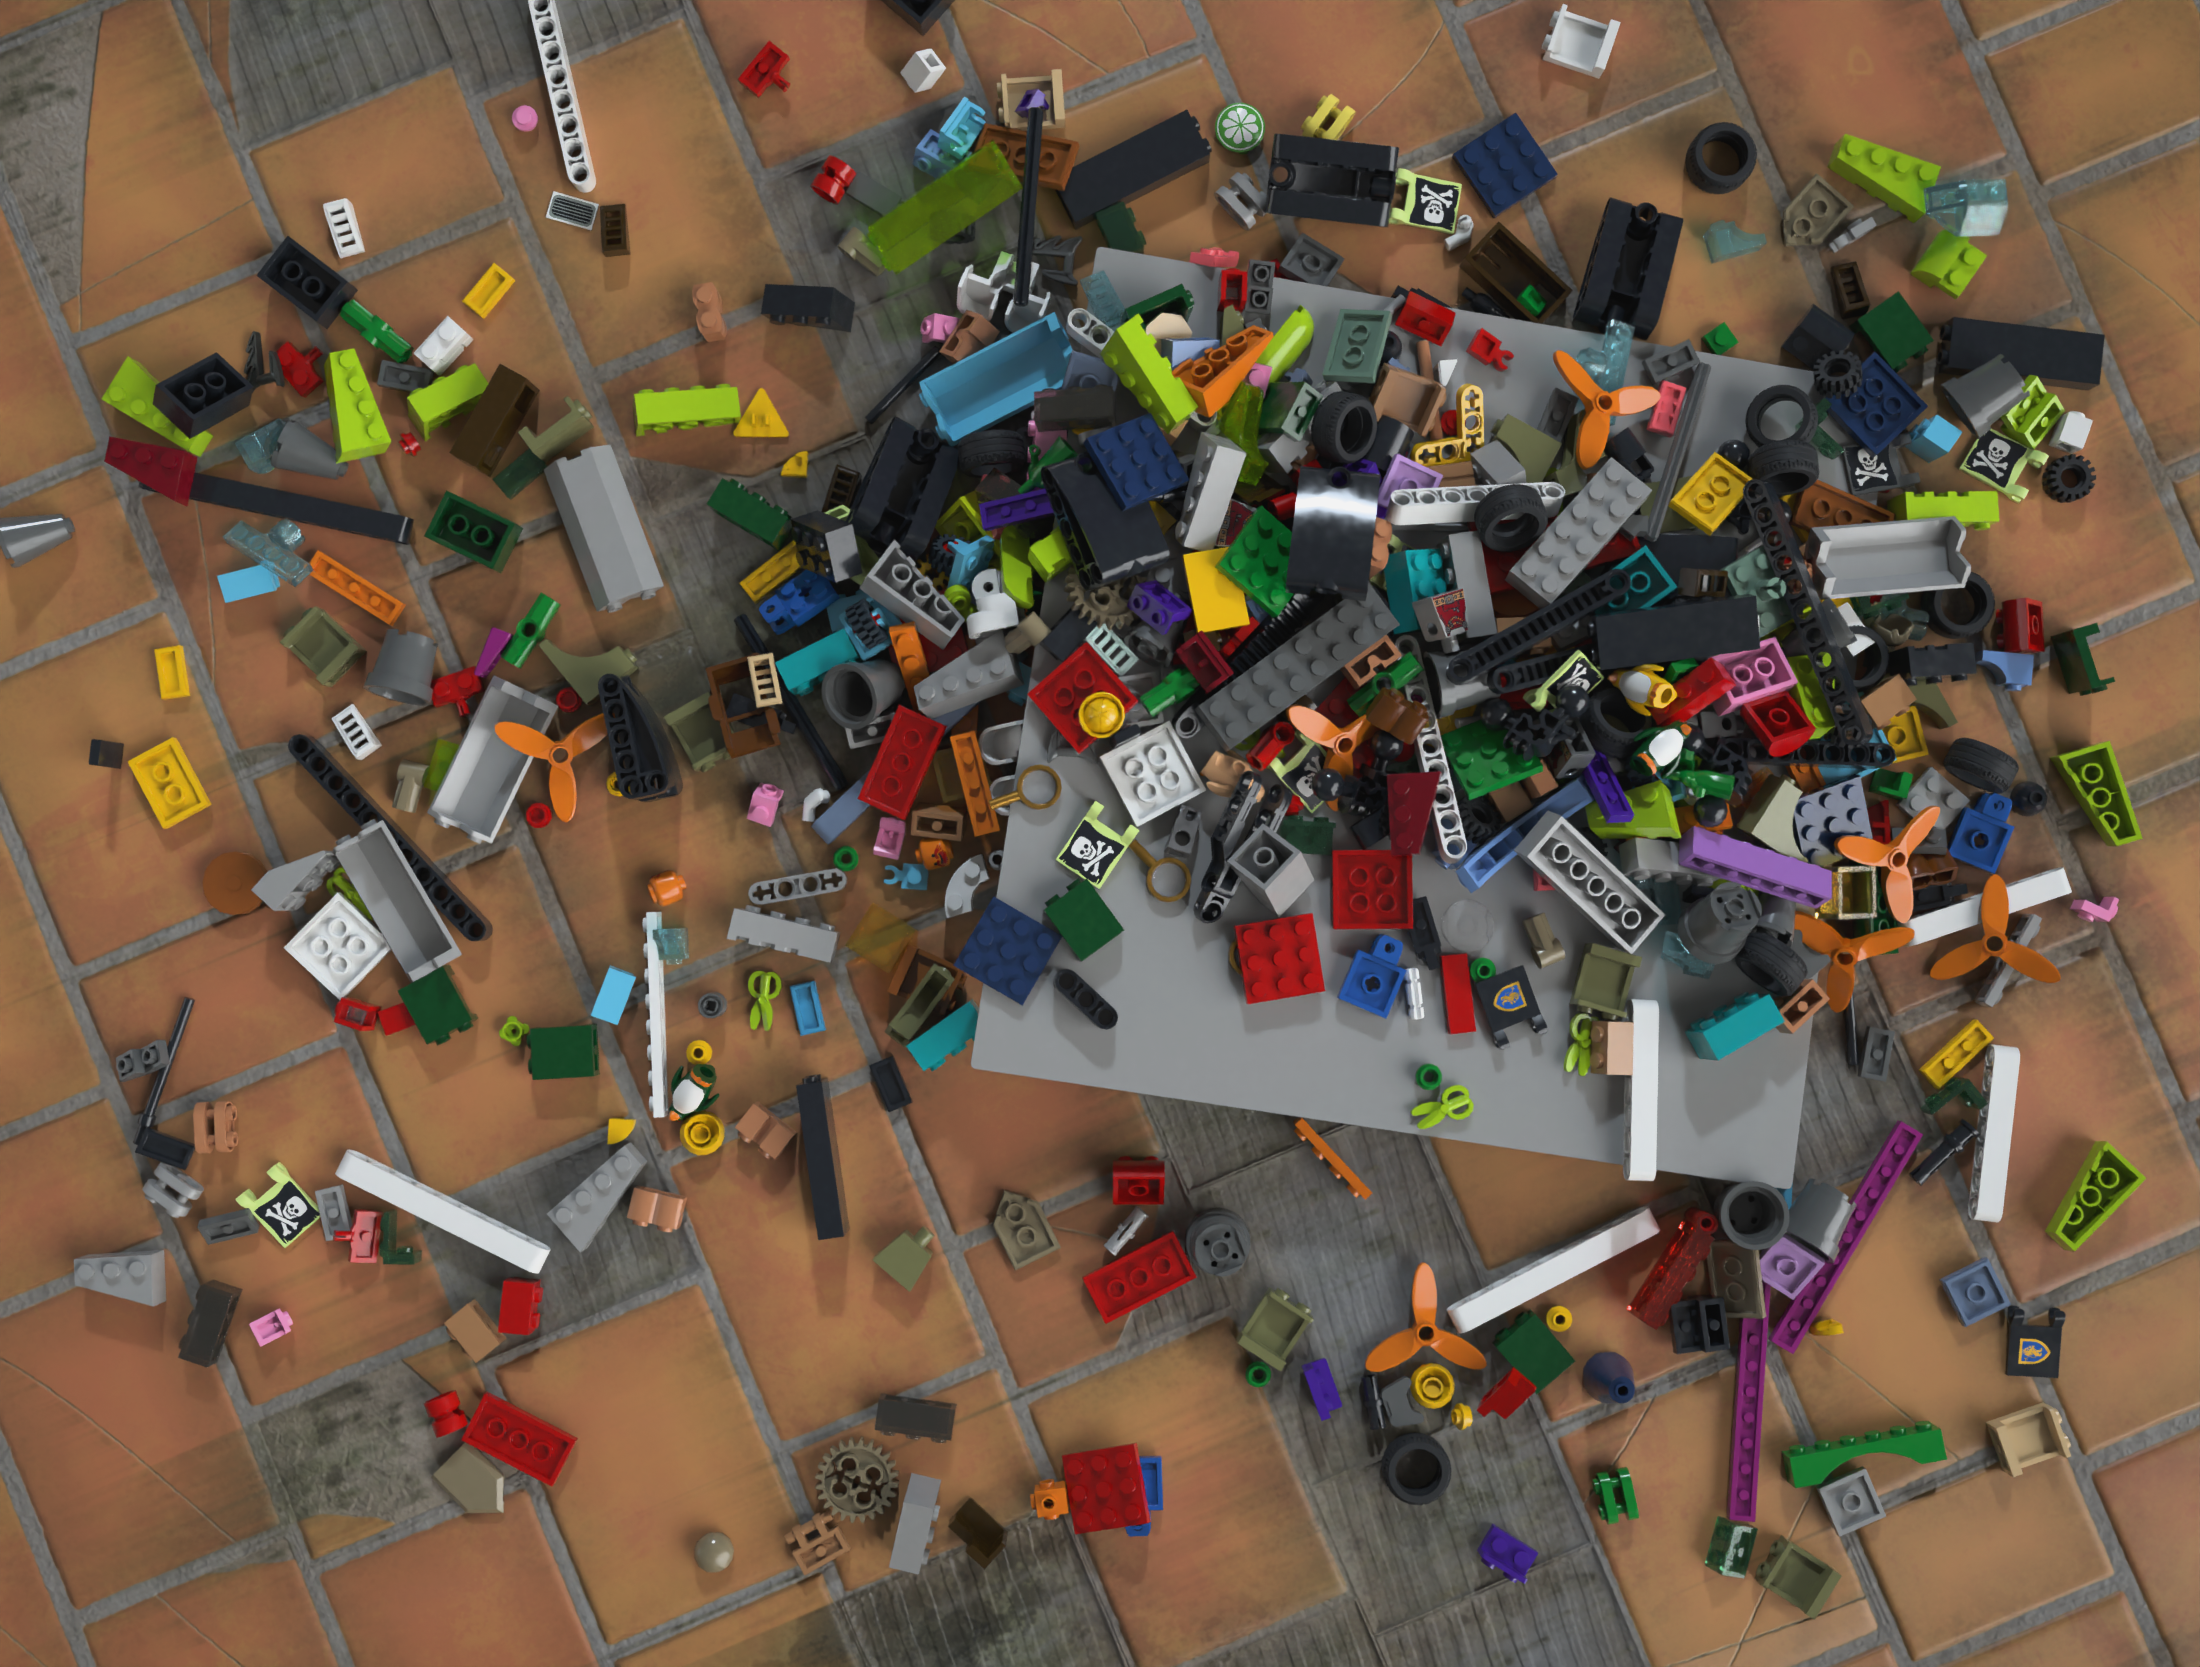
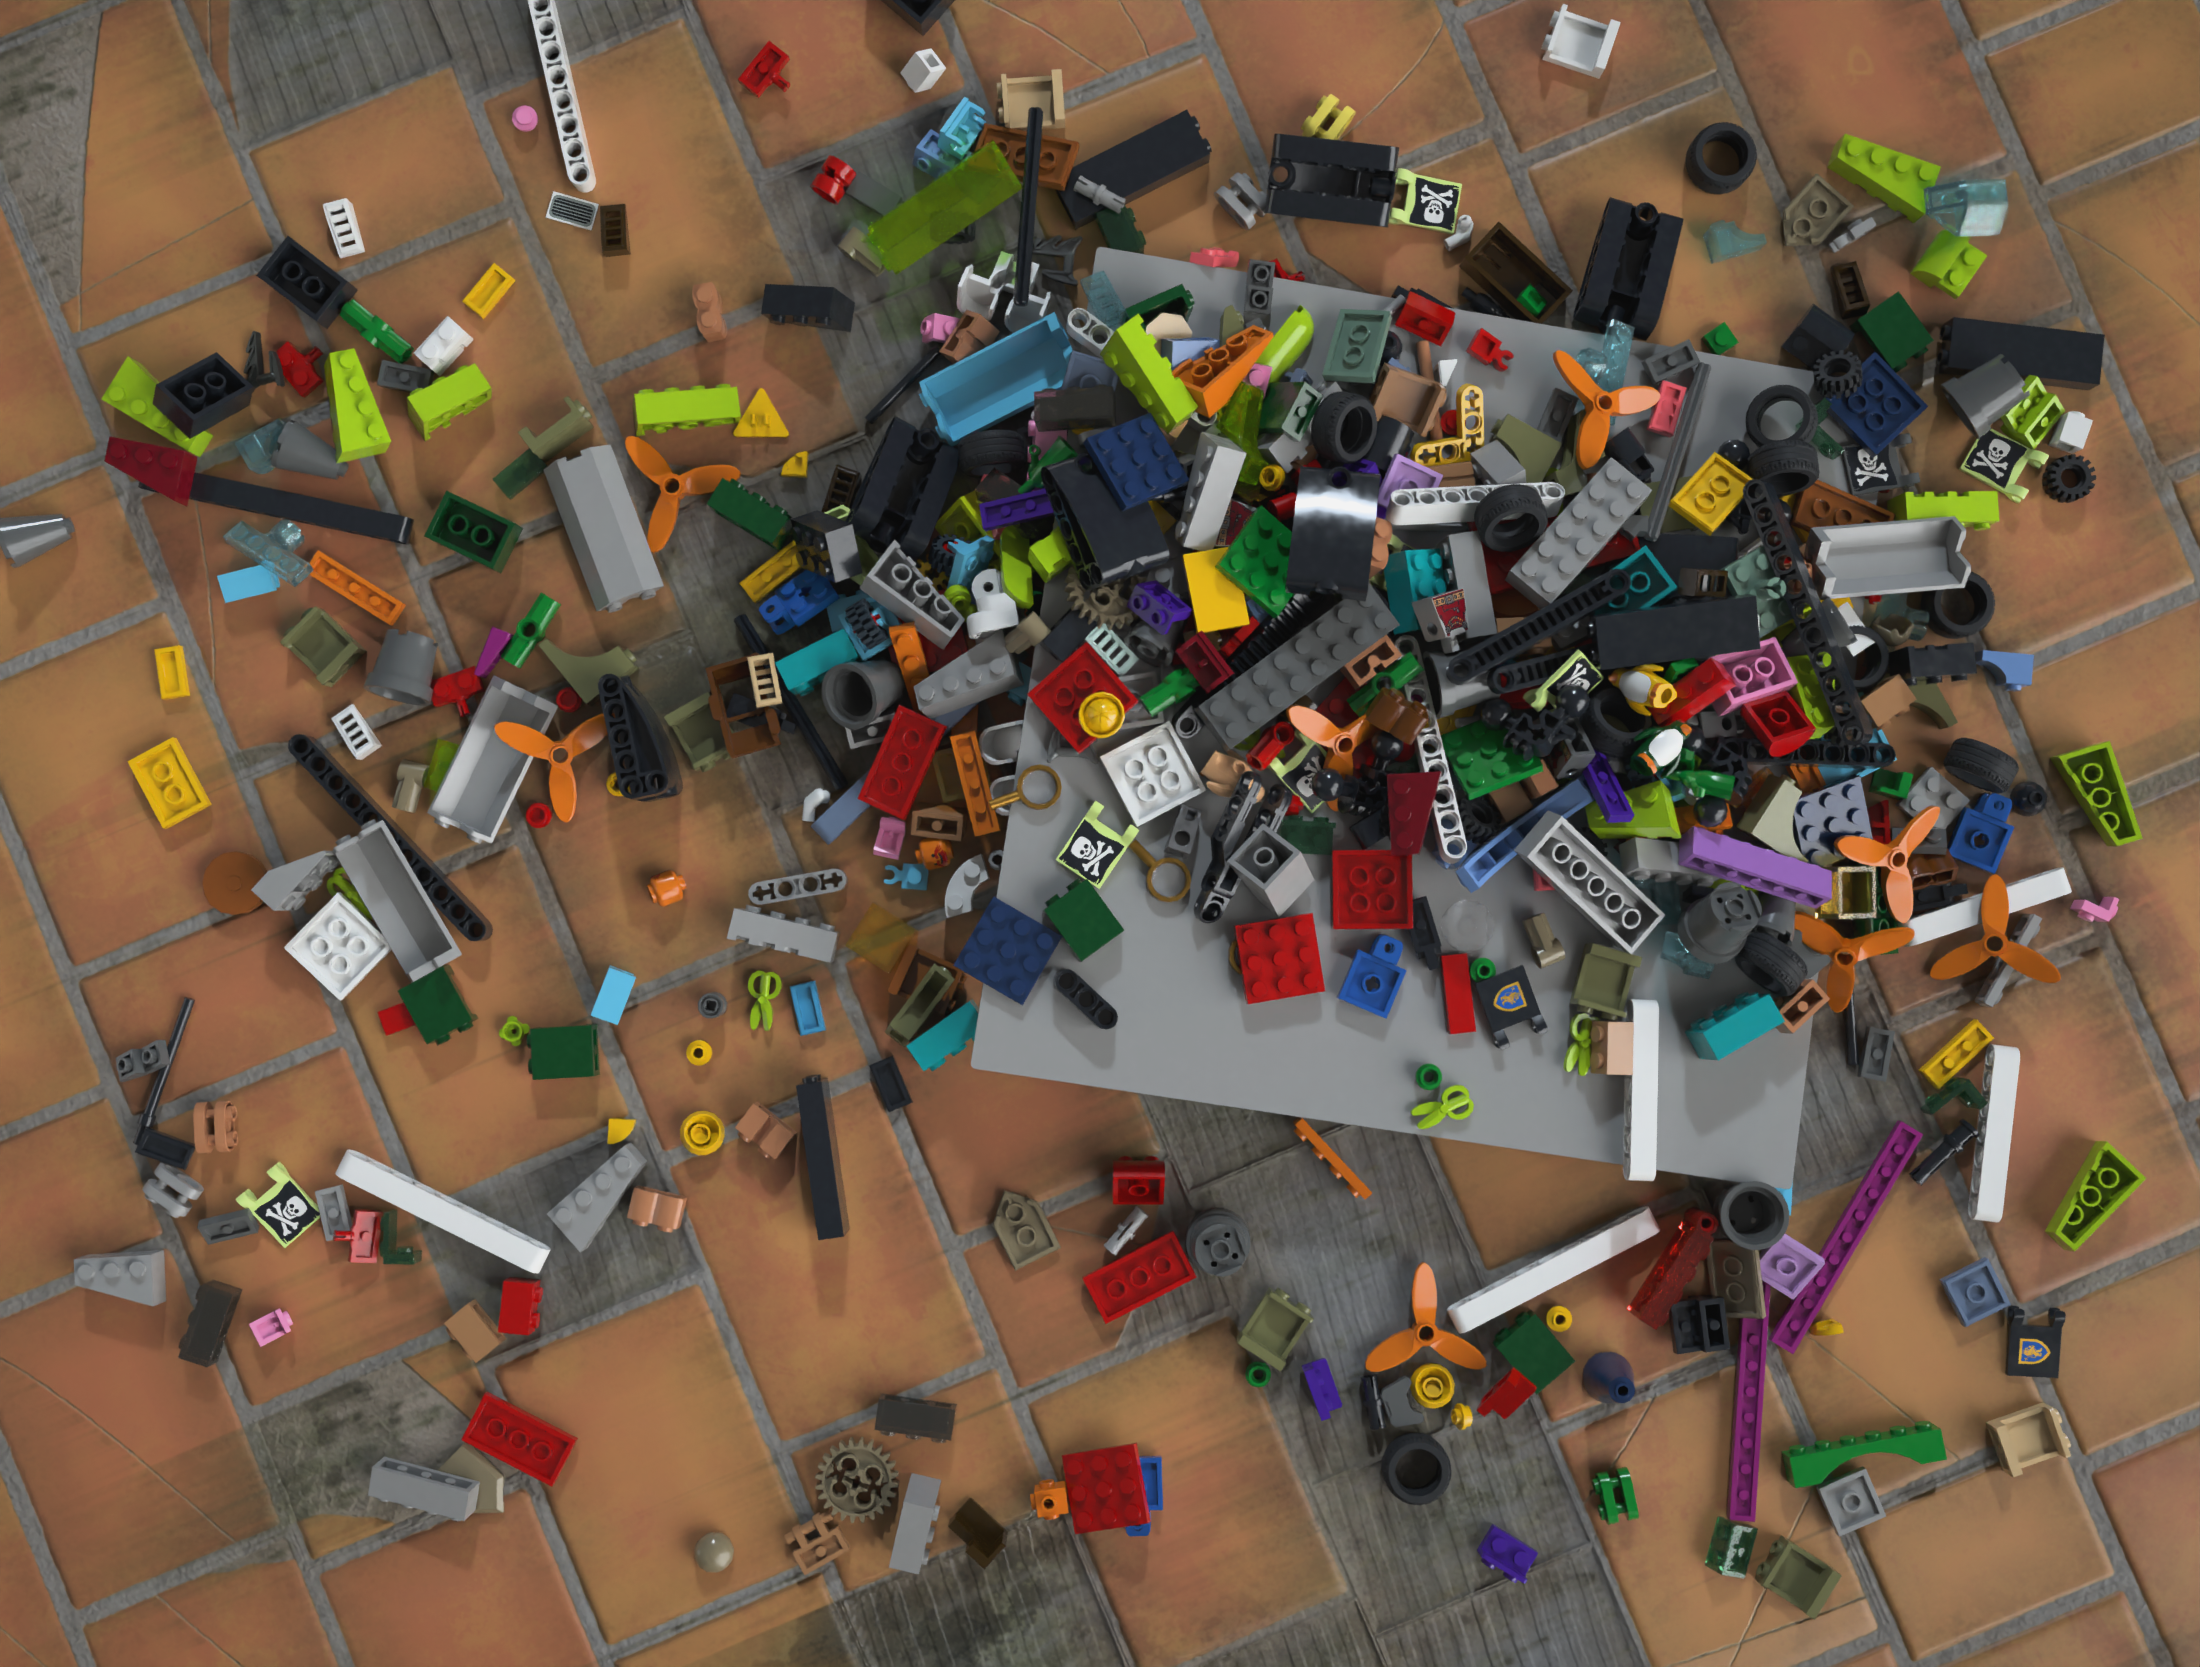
black tile [89,739,124,769] -> none
red window [334,997,382,1031] -> none
red plate [398,432,421,457] -> none
red wheel [423,1390,468,1438] -> none
dark brown piece [449,364,540,477] -> none
white plate [643,912,669,1118] -> none
clear light blue arch [653,928,689,965] -> none
animal [668,1064,720,1122] -> none
bright pink bracket [747,783,784,827] -> none
green plate [833,846,859,871] -> none
olive torso [873,1226,935,1292] -> none
dark purple tile [1015,89,1049,118] -> none
black tile [1109,724,1142,750] -> none
dish [1215,103,1265,154] -> none
red window [1217,268,1248,313] -> none
dark grey plate [1277,232,1345,286] -> none
white axle [1404,968,1424,1020] -> none
dark blue plate [1452,113,1558,218] -> none
dark grey piece [1785,1178,1857,1264] -> none
clear green bracket [1849,593,1909,620] -> none
yellow plate [1882,705,1929,764] -> none
medium azure brick [1905,415,1962,463] -> none
red brick [1996,598,2045,654] -> none
dark green panel [2050,623,2115,696] -> none
none -> light grey brick [368,1457,480,1521]
none -> orange piece [625,436,741,553]
none -> light grey pin [1074,175,1126,214]
none -> yellow plate [1259,464,1285,491]

